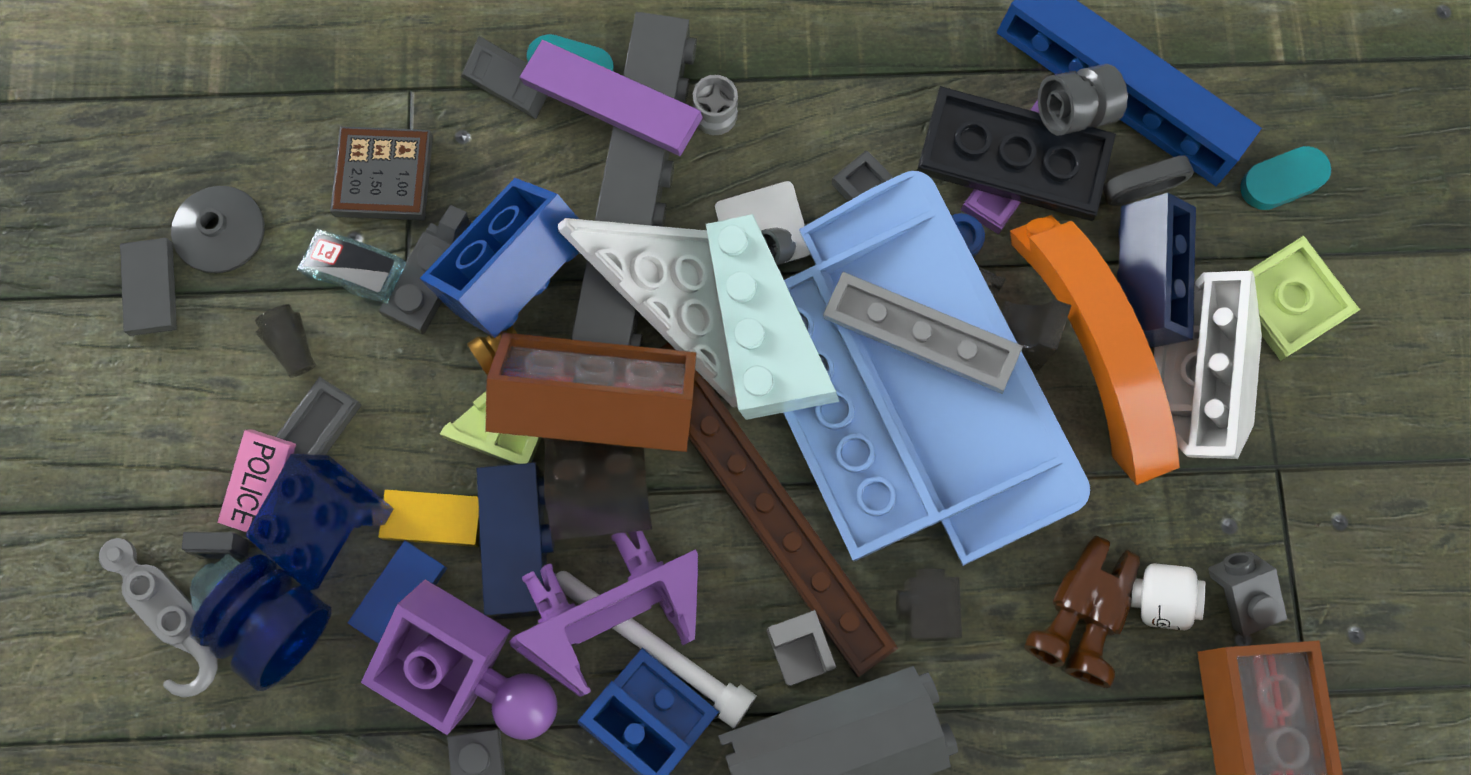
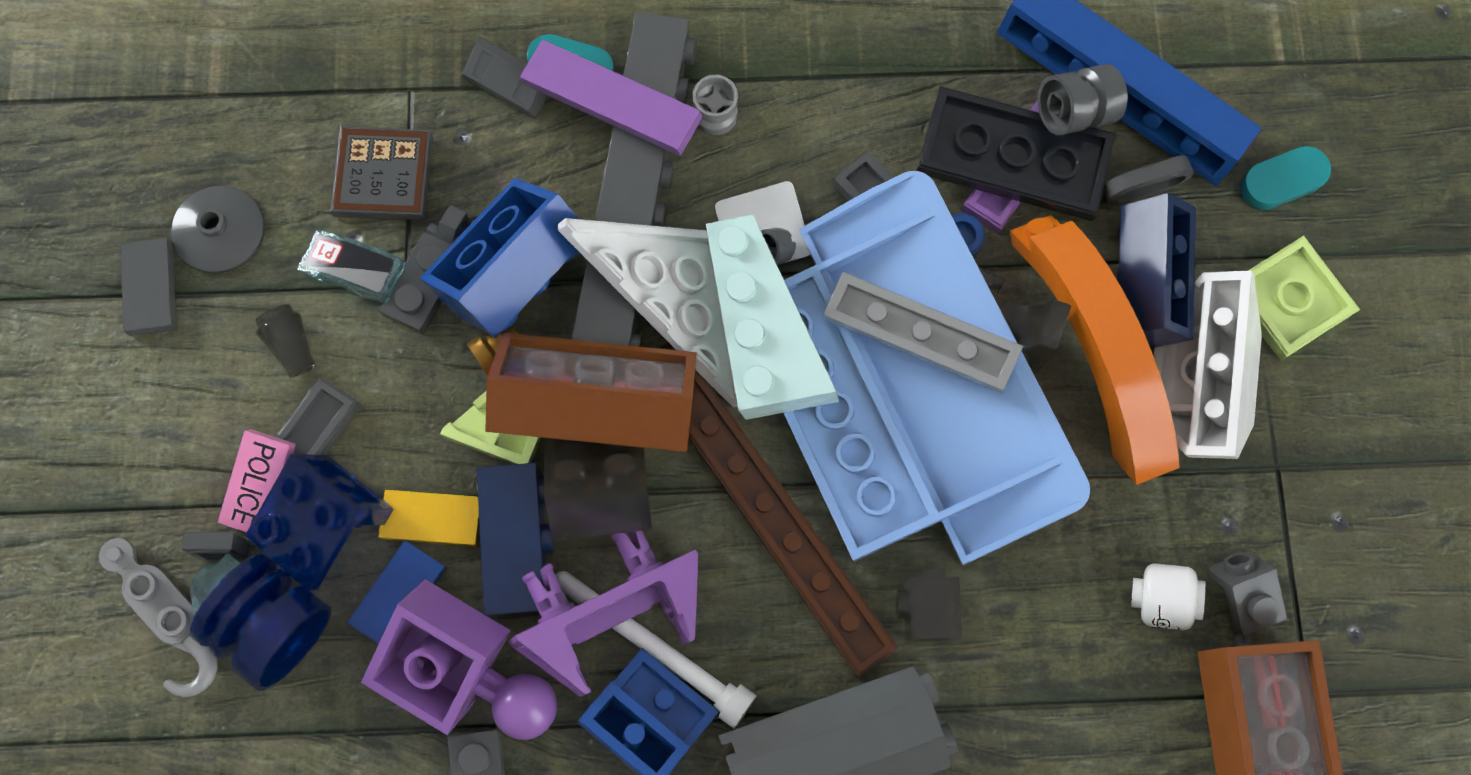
light grey panel [767,610,836,686] -> none
reddish brown piece [1024,535,1140,688] -> none

